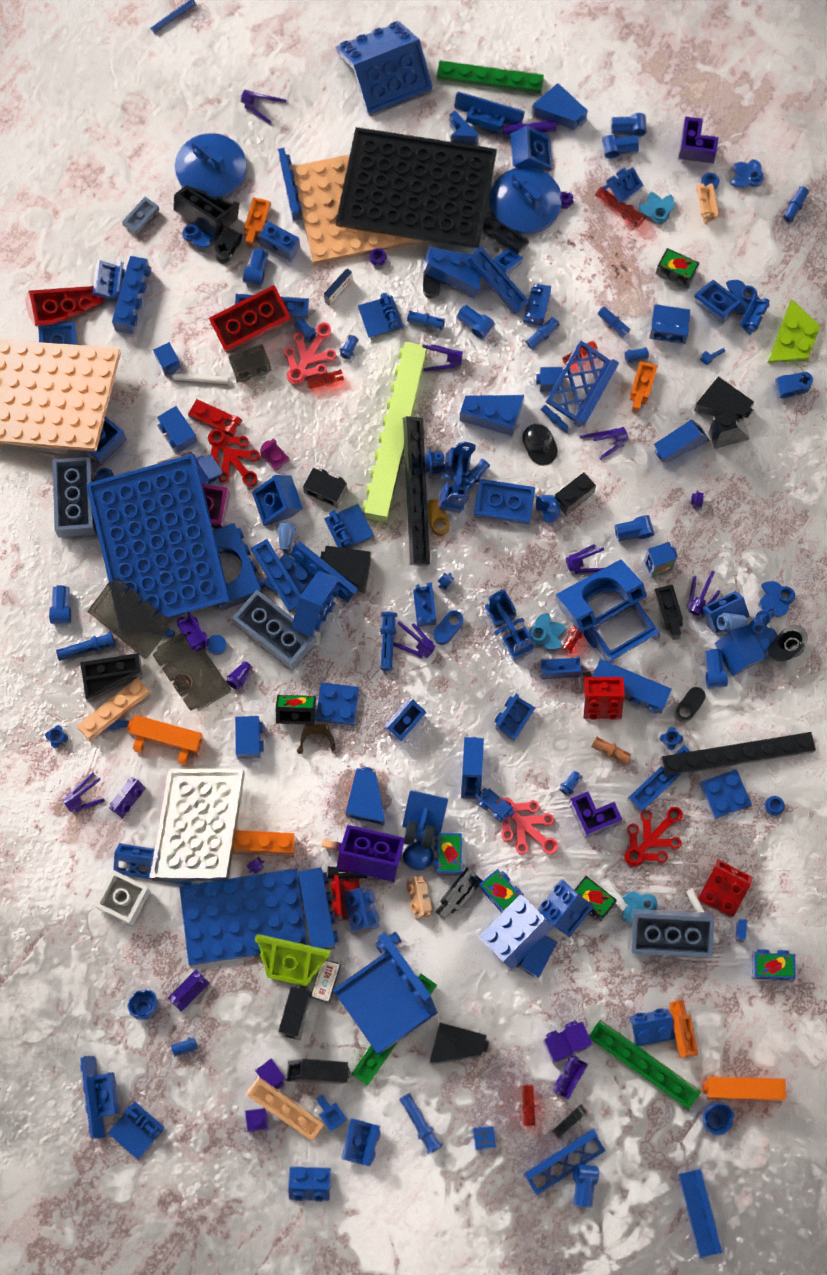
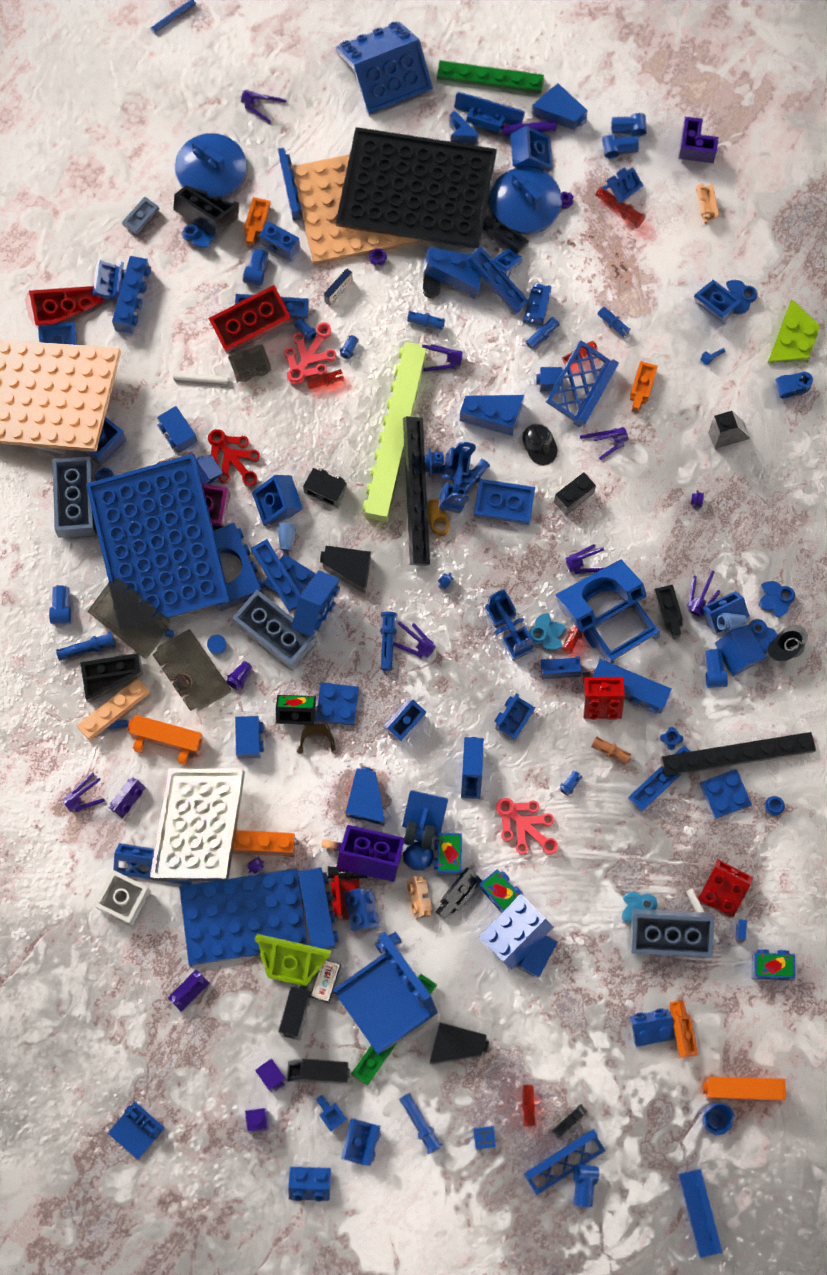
blue plate [45,725,68,748] -> none
blue bracket [80,1056,120,1139] -> none
blue hair [127,988,159,1020] -> none
blue brick [153,342,181,375] -> none
blue pin [171,1037,198,1057] -> none
dark purple hinge [177,612,209,652] -> none
red plate [188,399,243,436] -> none
black piece [214,227,243,264] -> none
light nougat plate [246,1077,324,1141] -> none
magenta bracket [260,438,290,472] -> none
blue plate [289,541,358,603] -> none
blue hinge [324,504,374,548] -> none
blue hinge [358,293,403,338] -> none
blue hinge [413,582,436,627] -> none
blue piece [433,610,463,645] -> none
blue piece [456,305,495,339] -> none
blue hinge [475,788,515,824] -> none
blue hair [536,495,560,523] -> none
blue bracket [538,879,594,938] -> none
blue piece [541,405,568,433] -> none
dark purple brick [543,1020,592,1064] -> none
dark purple hinge [553,1055,588,1100] -> none
dark purple brick [569,791,623,839] -> none
brick [575,876,617,921] -> none
green plate [589,1020,701,1109] -> none
blue piece [614,515,654,542] -> none
blue pin [624,347,649,363] -> none
red plant [624,807,683,867] -> none
dark azure plate [639,192,674,224] -> none
blue brick [644,542,678,578] -> none
blue bracket [649,304,690,344] -> none
blue slope [654,419,710,462] -> none
brick [656,248,700,288] -> none
black piece [675,687,706,722] -> none
black slope [694,376,754,420] -> none
blue tile [701,173,719,191] -> none
blue plate [730,159,764,188] -> none
blue hinge [739,295,770,336] -> none
blue axle [753,607,774,627] -> none
blue pin [783,186,809,222] -> none

